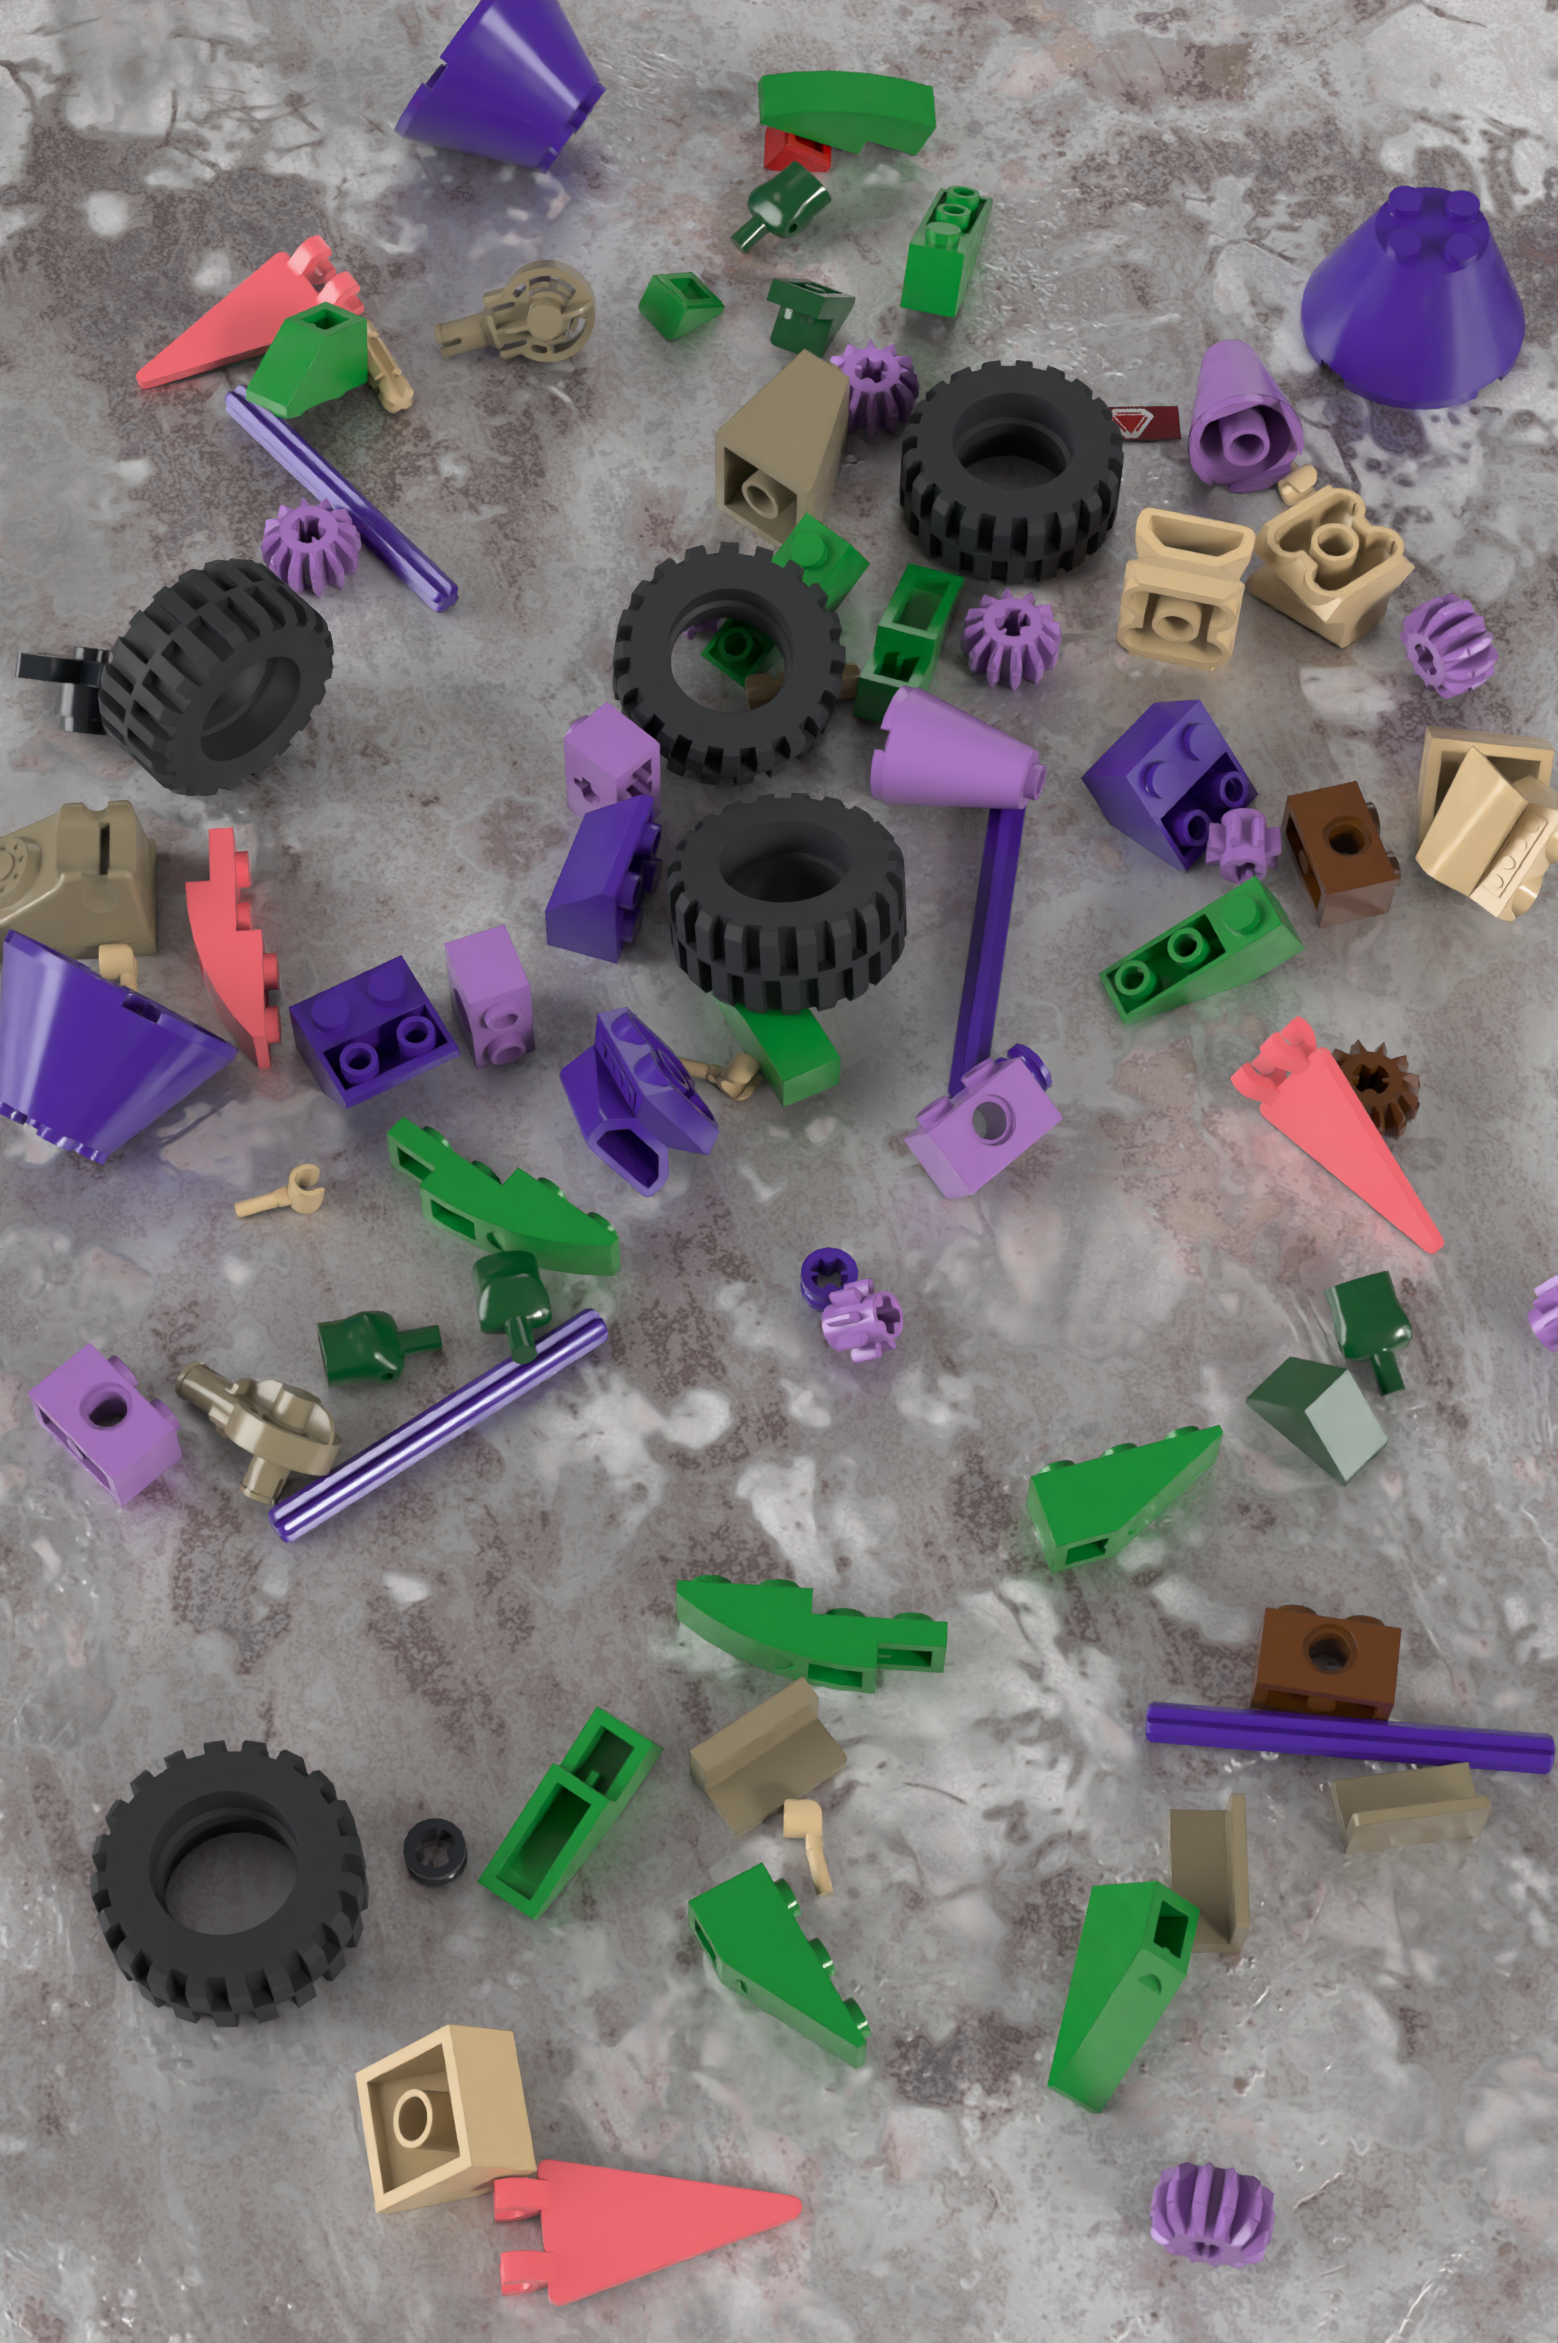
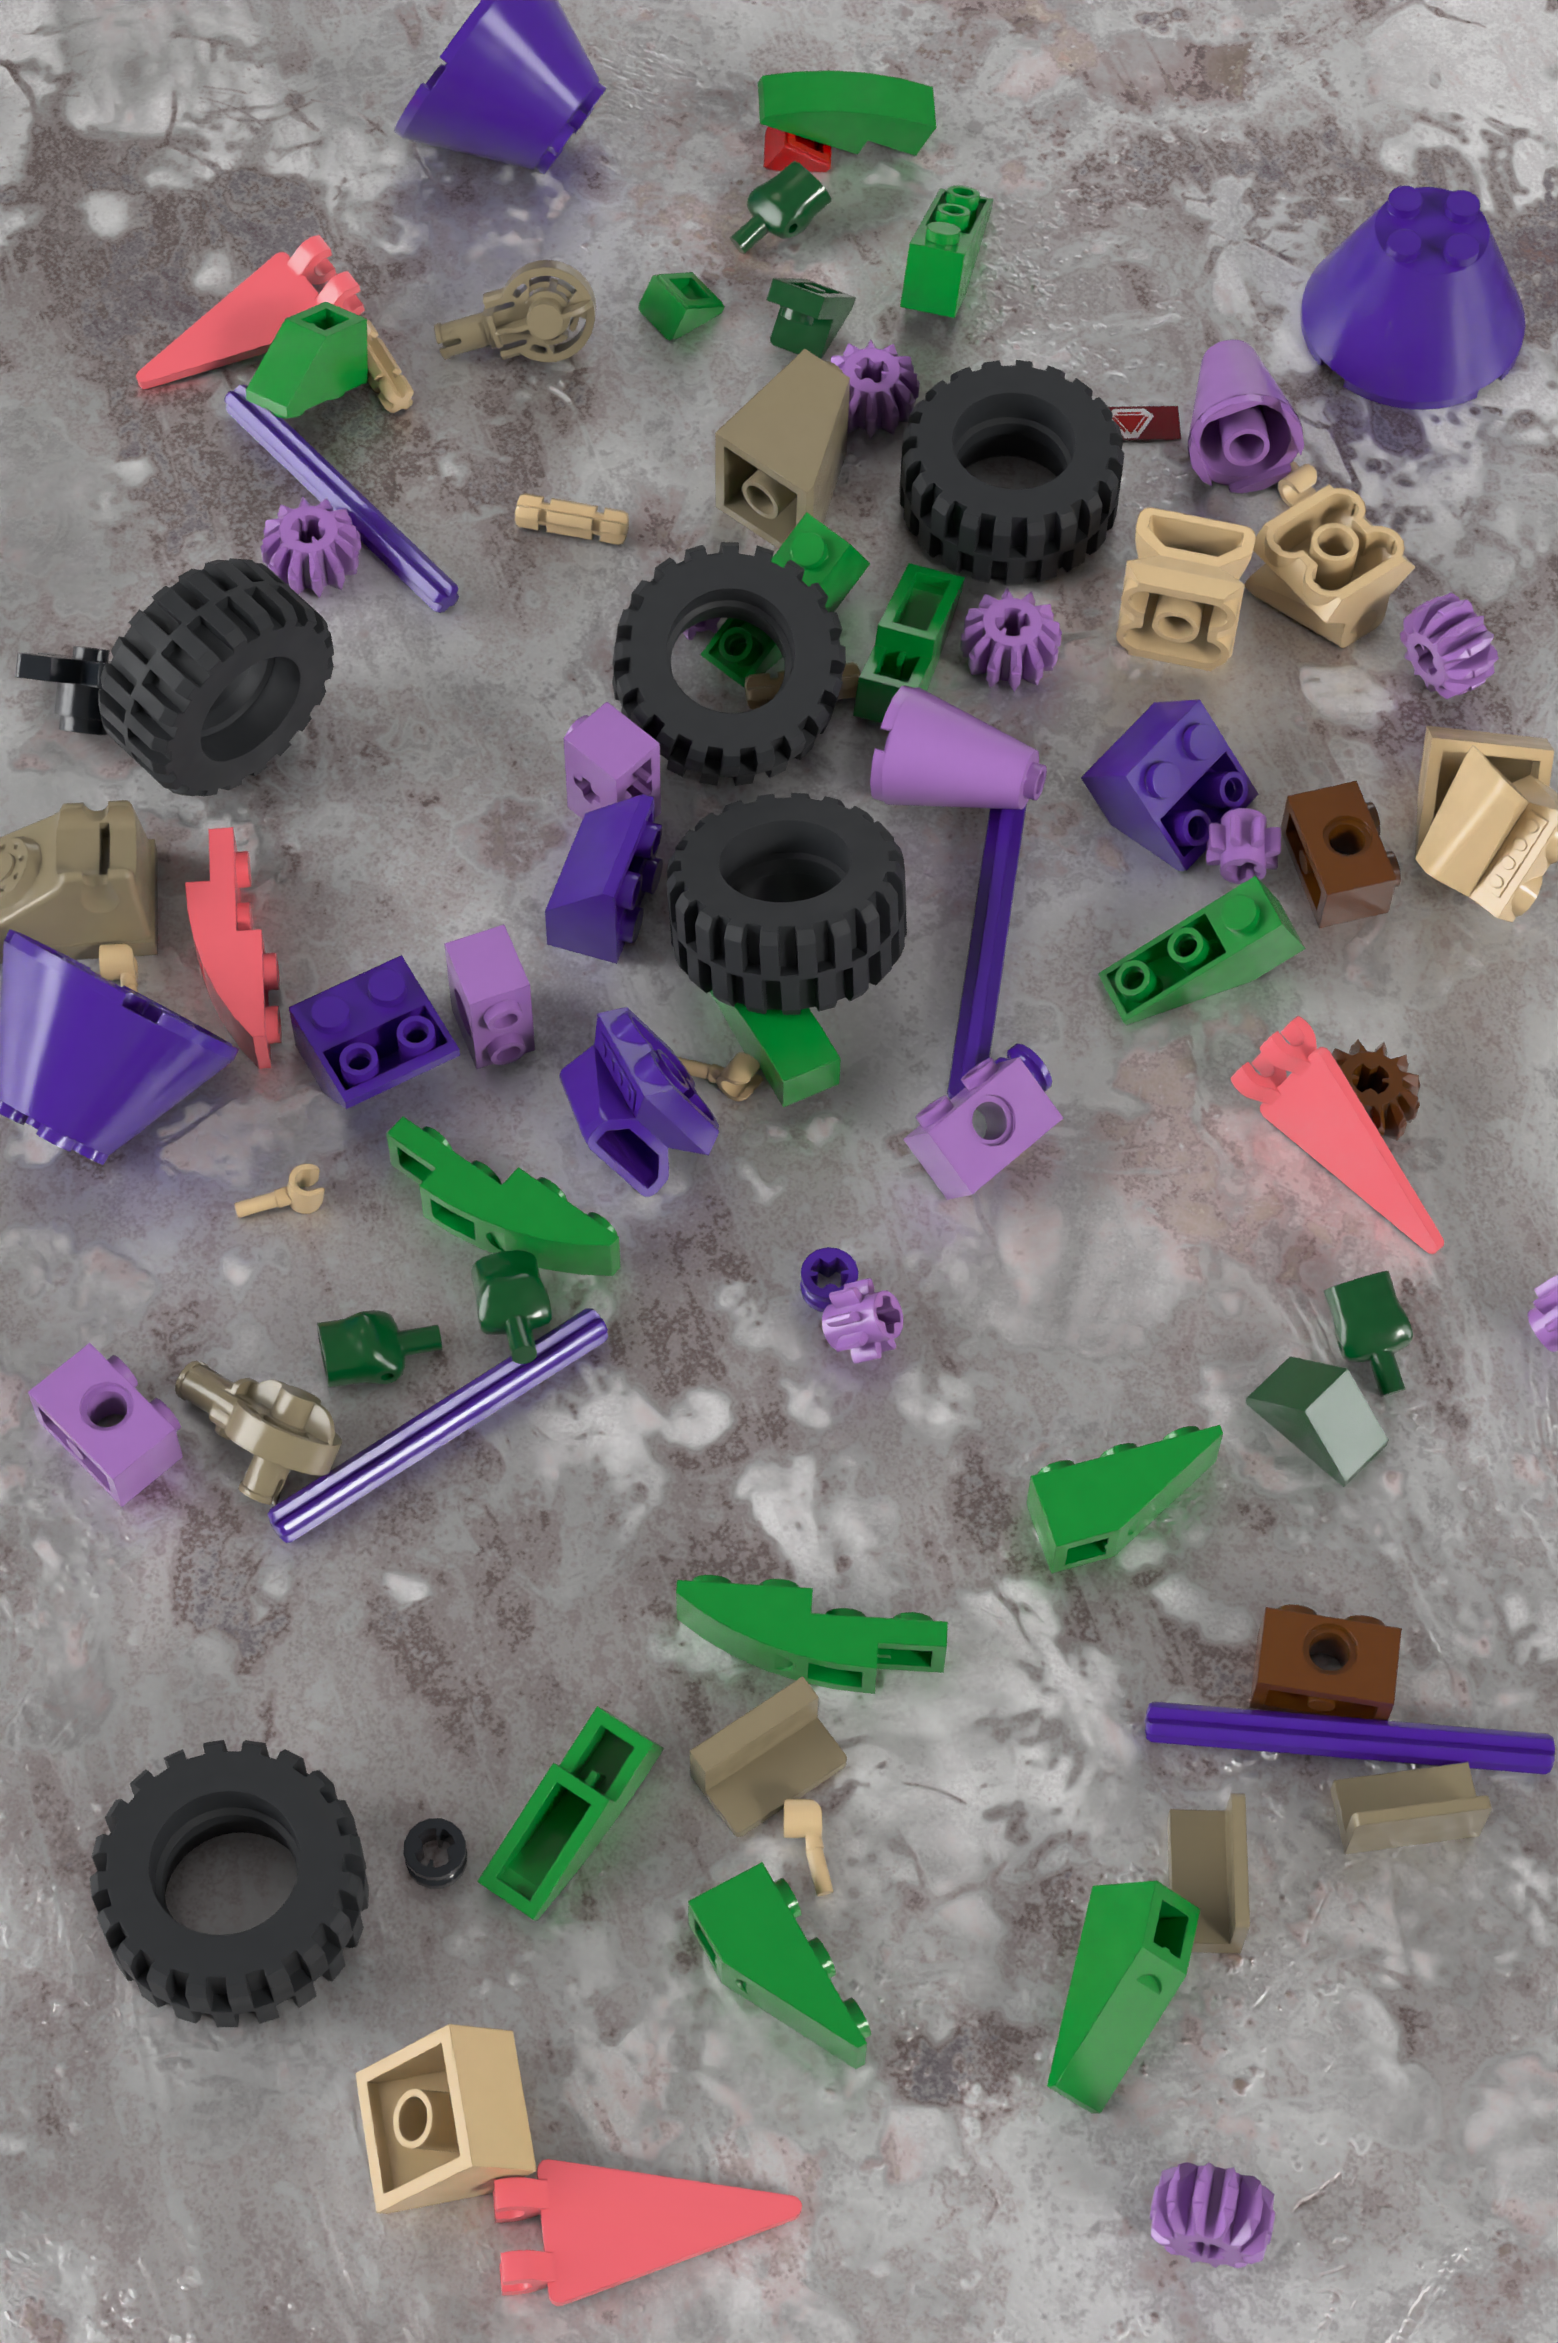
none -> tan axle [515,493,629,545]

